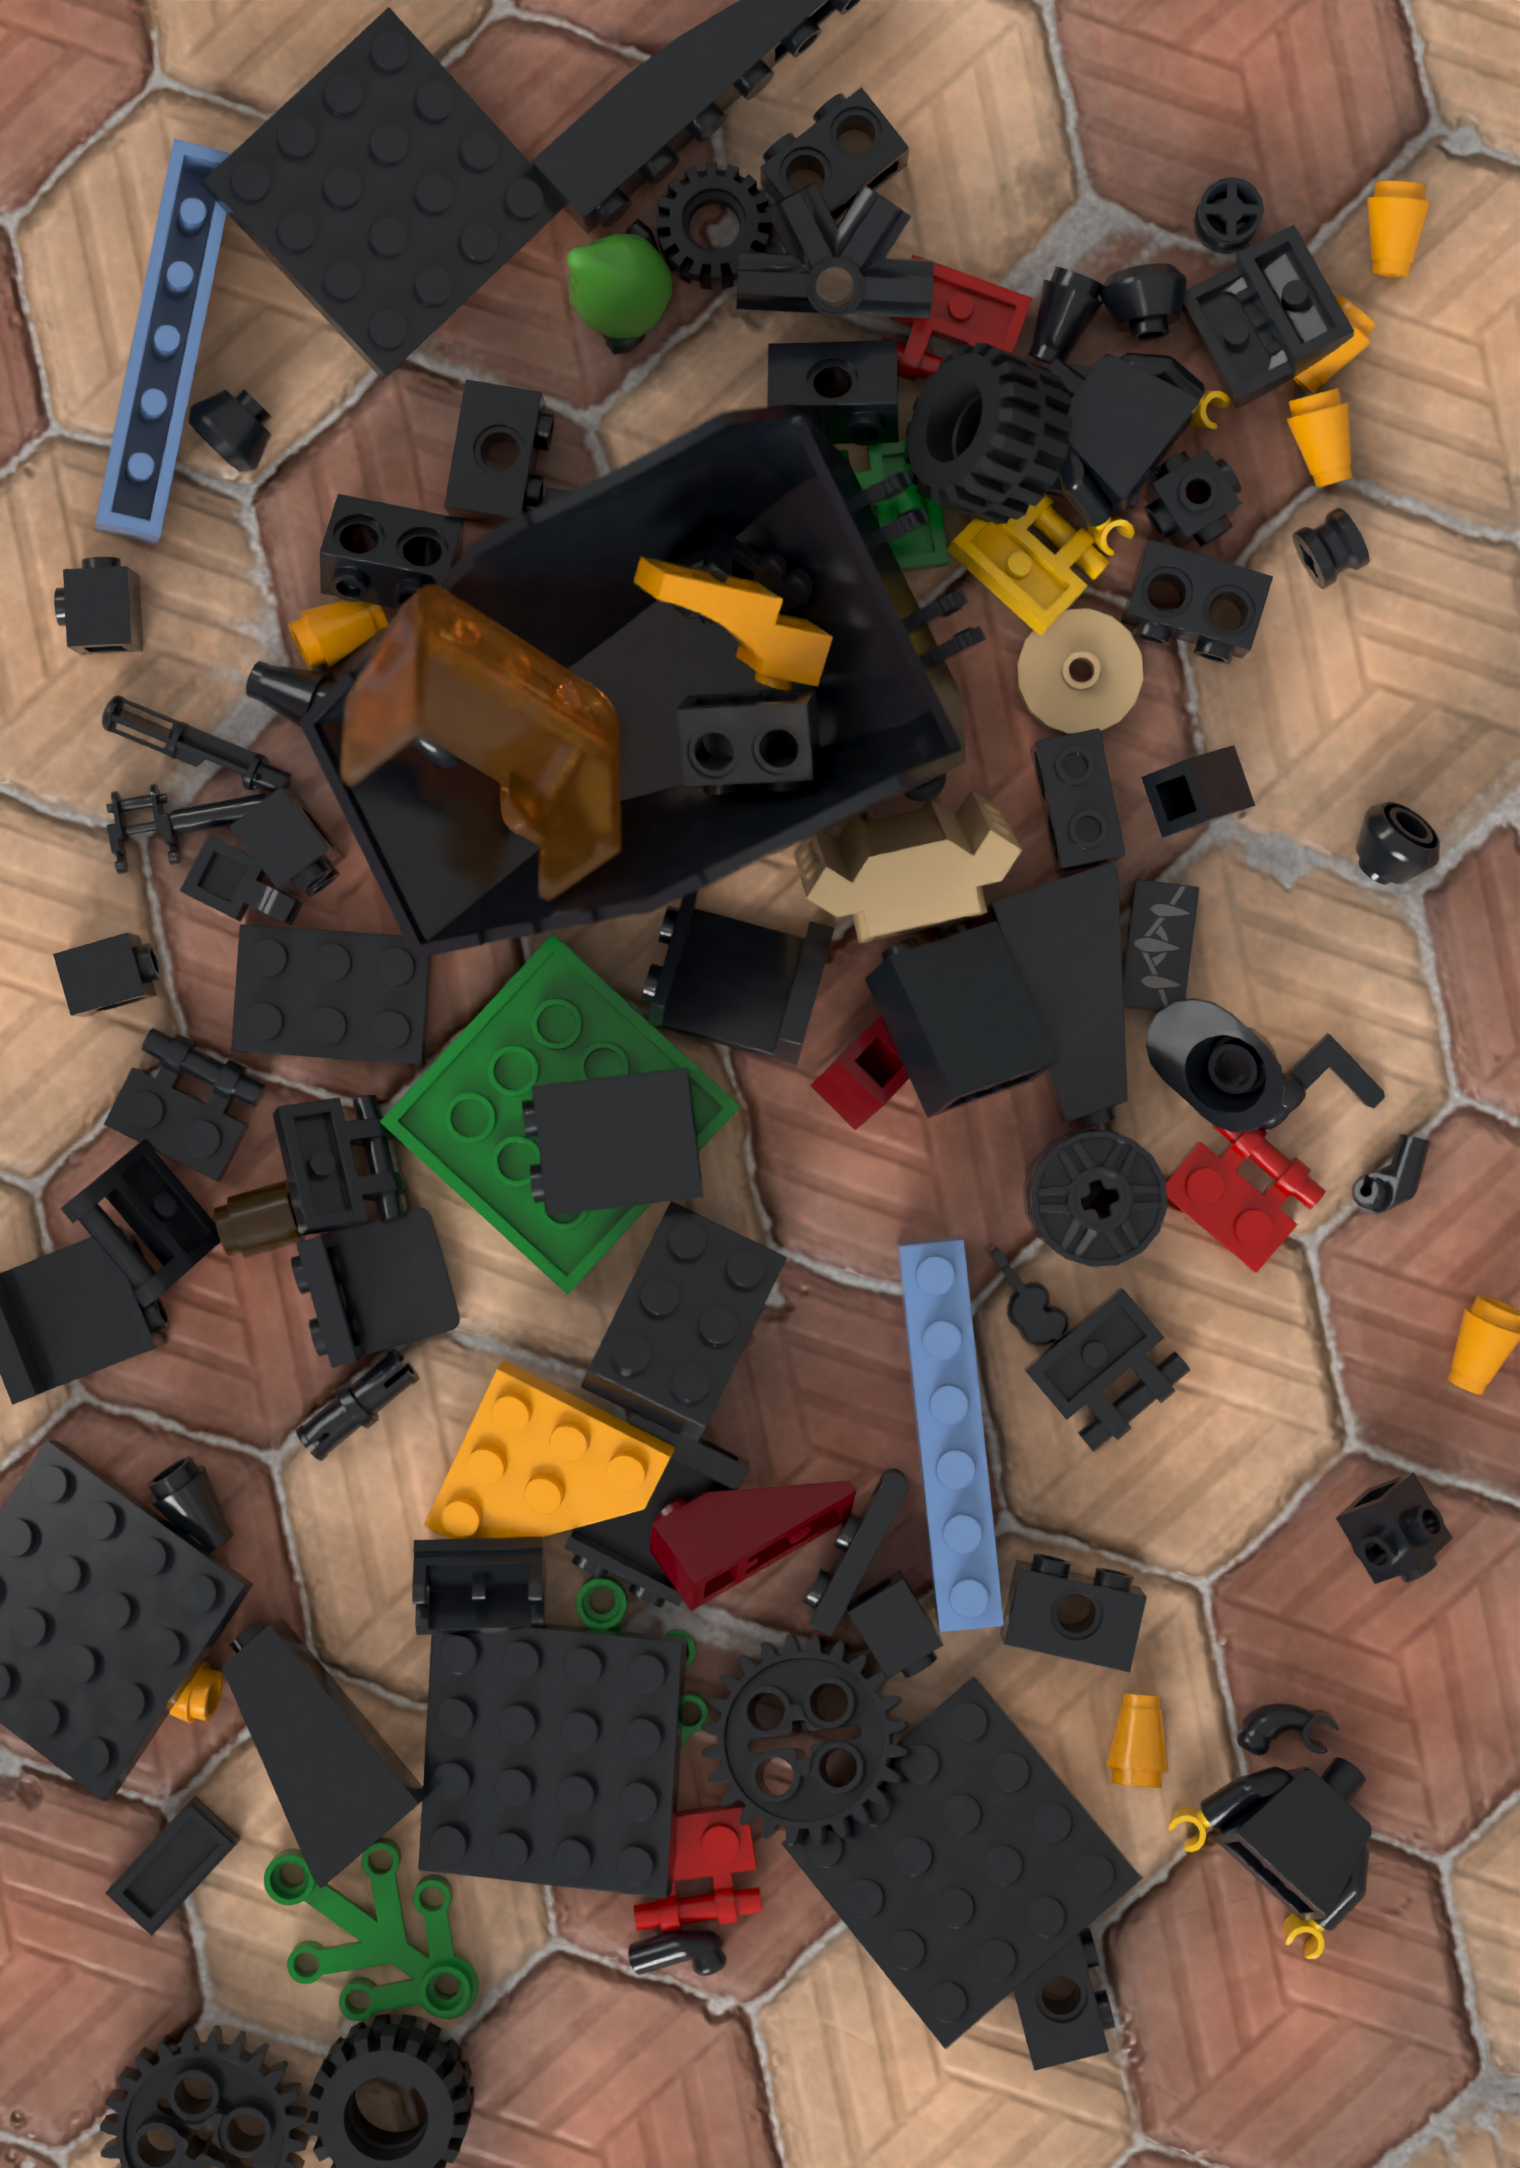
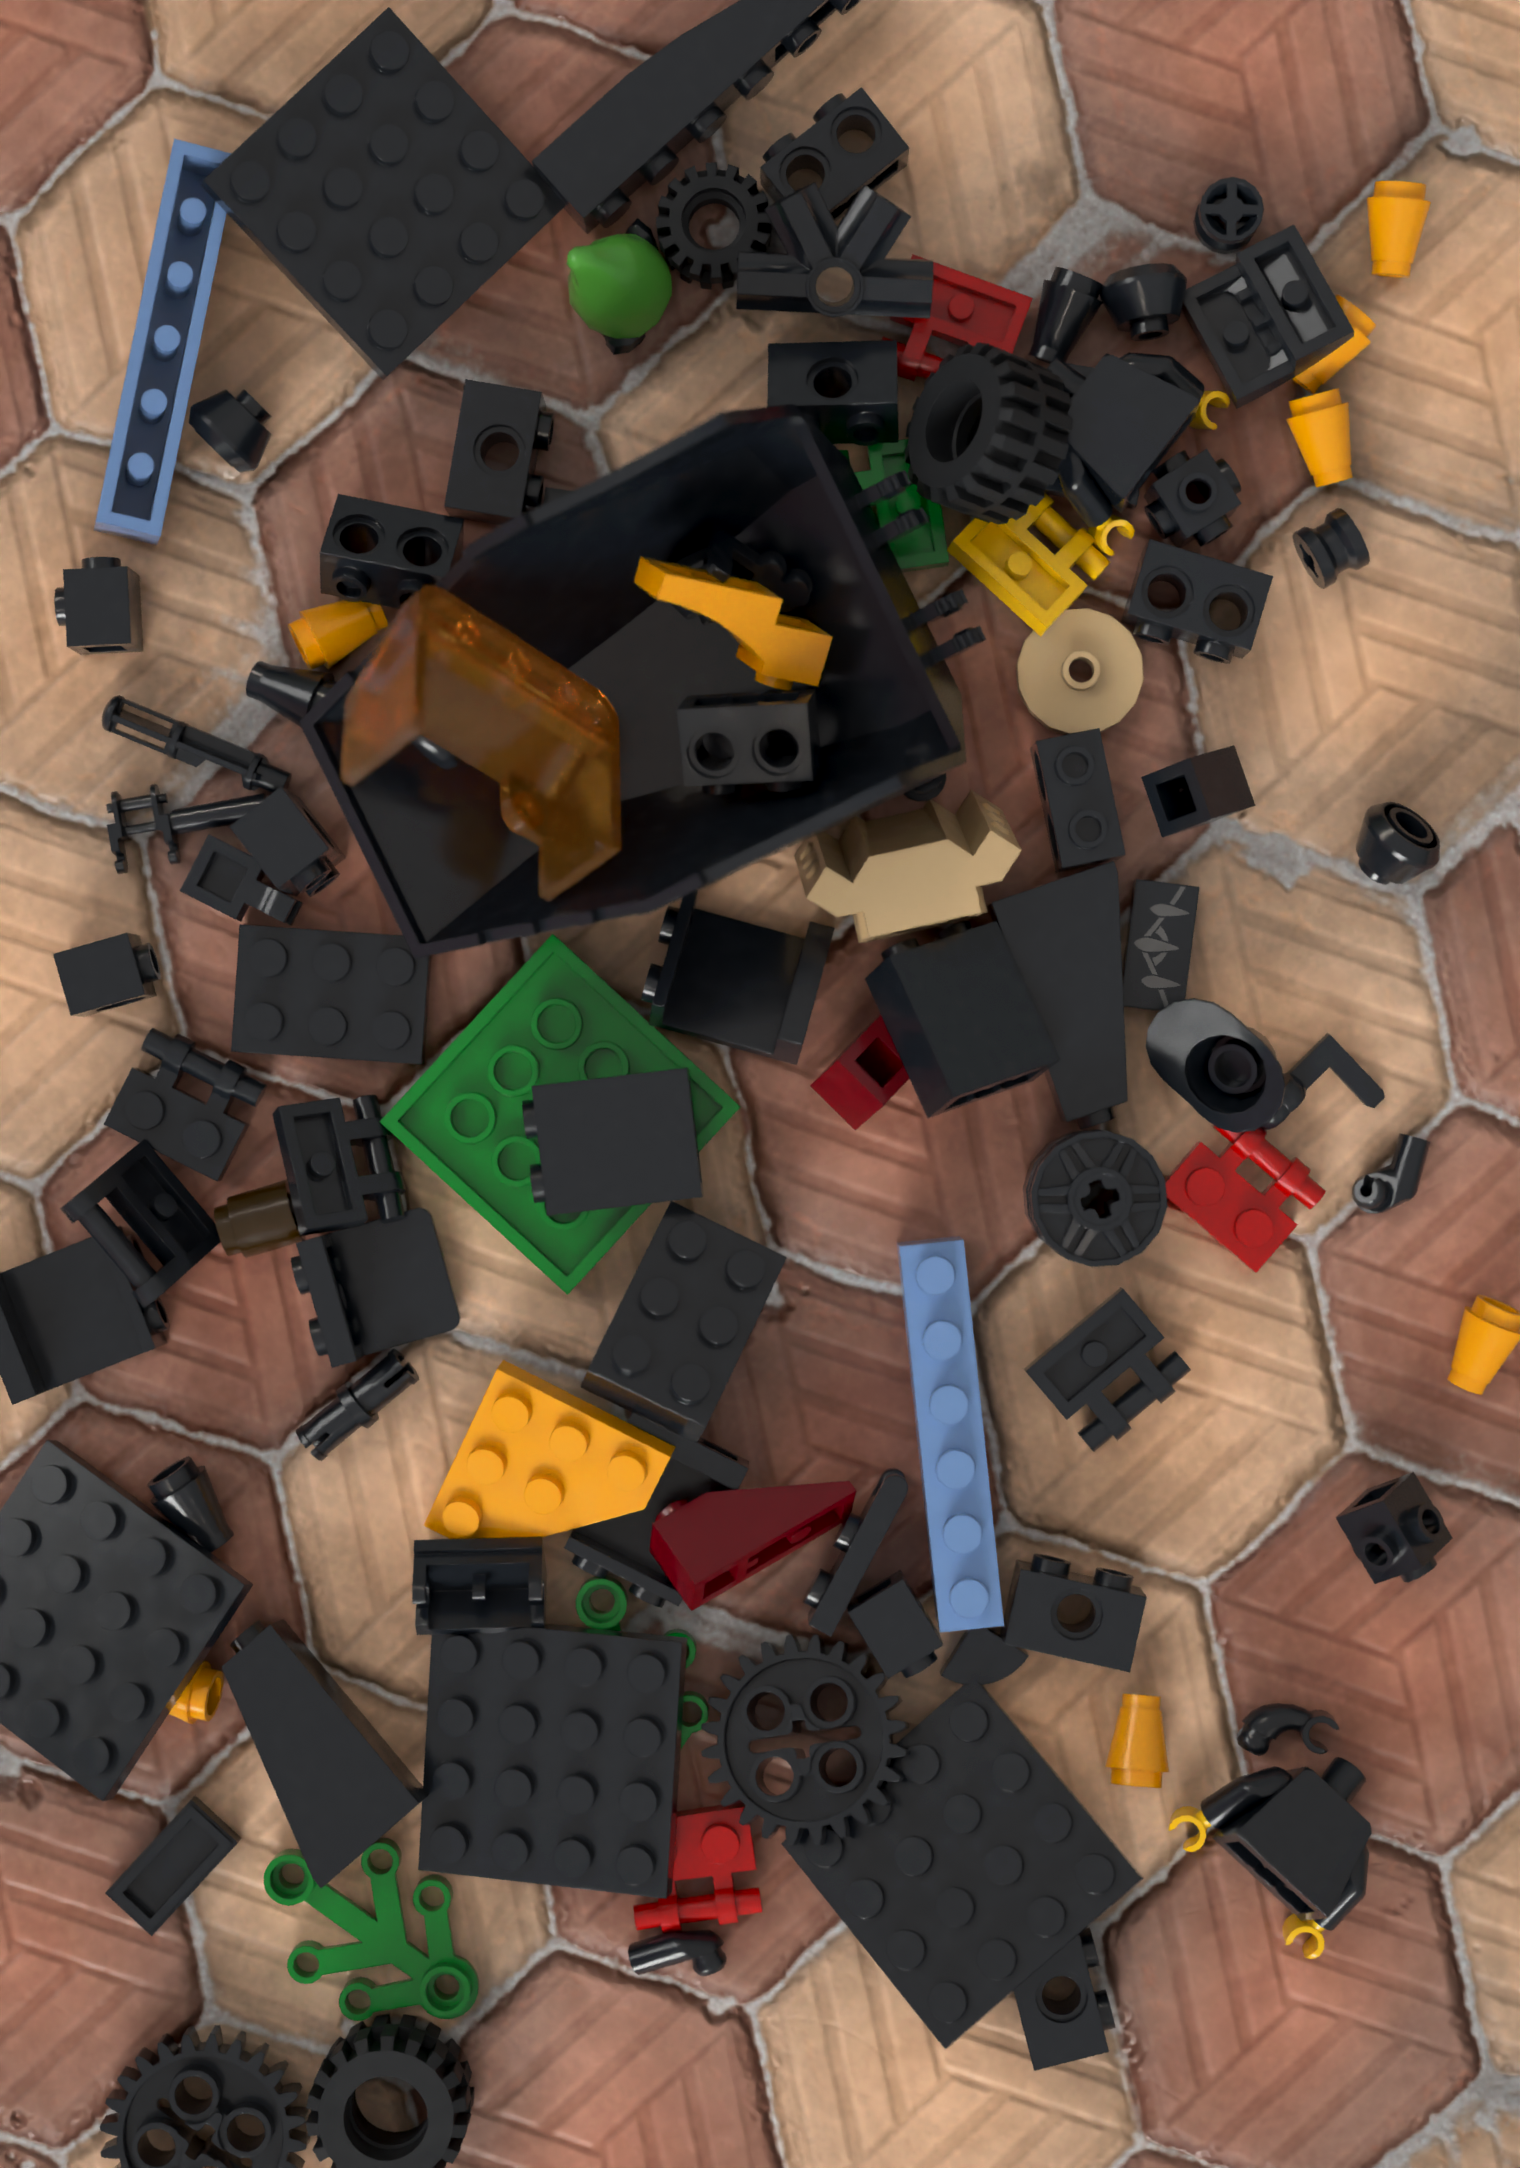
black piece [984,1243,1069,1346] -> none
none -> black tile [940,1628,1029,1685]

